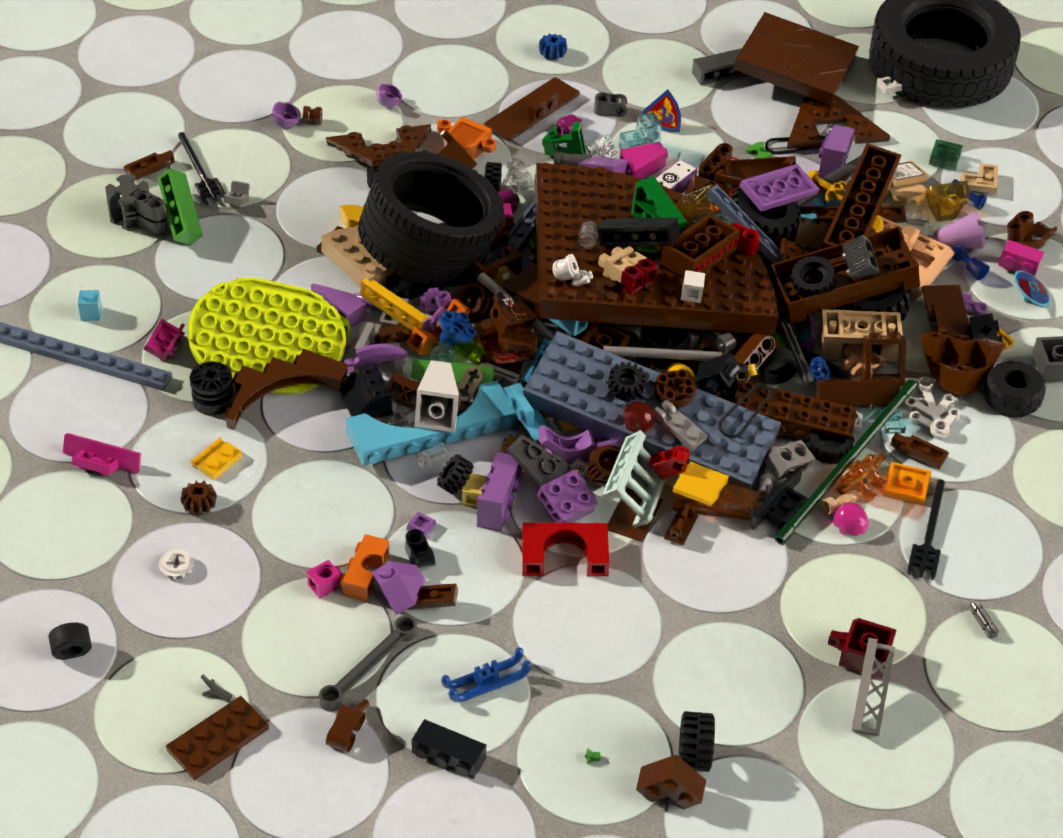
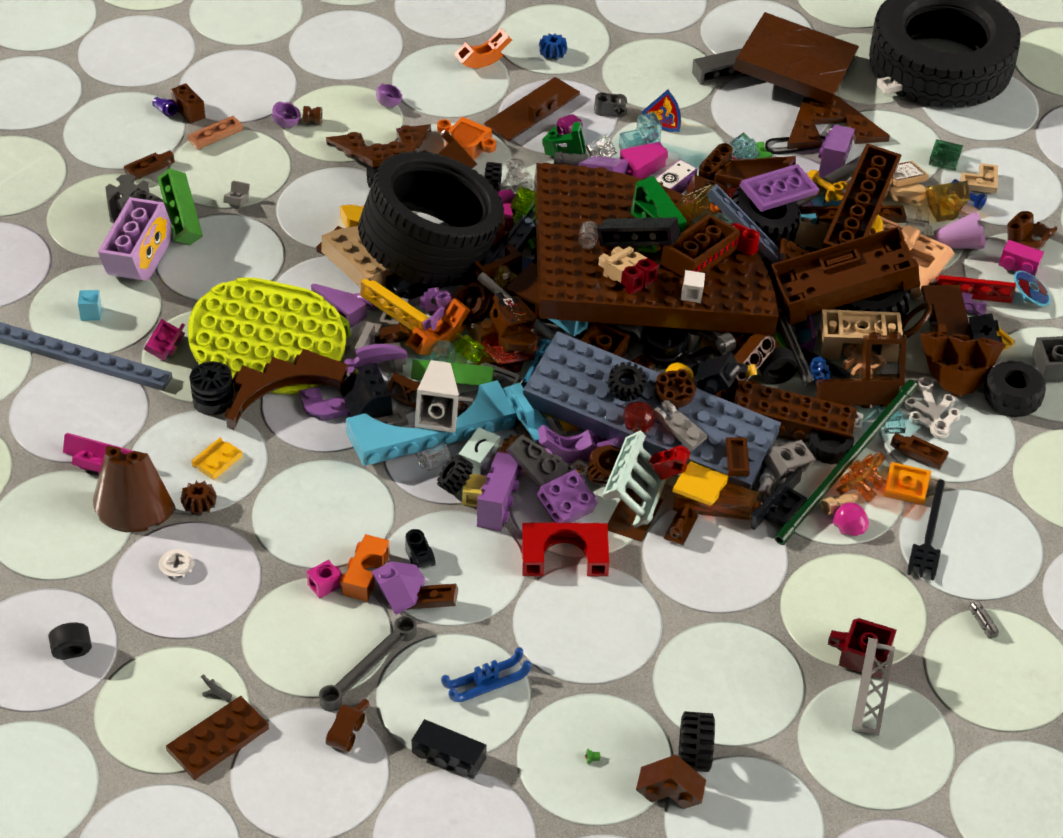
black piece [178,132,226,205] -> none
medium lavender tile [407,512,436,538] -> none
blue plate [439,311,477,347] -> none
dark tan beam [457,366,484,402] -> none
white piece [552,254,593,286] -> none
light grey piece [603,346,723,361] -> none
white sticker [679,149,703,171] -> none
black piece [718,384,771,438] -> none
black tyre [791,256,836,298] -> none
dark grey brick [842,235,879,282] -> none
clear blue piece [952,245,990,280] -> none
none -> reddish brown cone [93,445,176,532]
none -> lavender brick [98,197,172,281]
none -> dark purple cone [152,97,178,116]
none -> reddish brown brick [171,83,206,124]
none -> nougat plate [187,116,243,150]
none -> medium lavender plate [299,386,348,420]
none -> orange arch [454,28,512,68]
none -> light aqua brick [459,427,502,475]
none -> clear neon green hinge [510,186,535,220]
none -> reddish brown tile [725,437,750,477]
none -> clear light blue brick [730,132,760,160]
none -> reddish brown piece [901,303,932,339]
none -> red fence [935,275,1016,303]

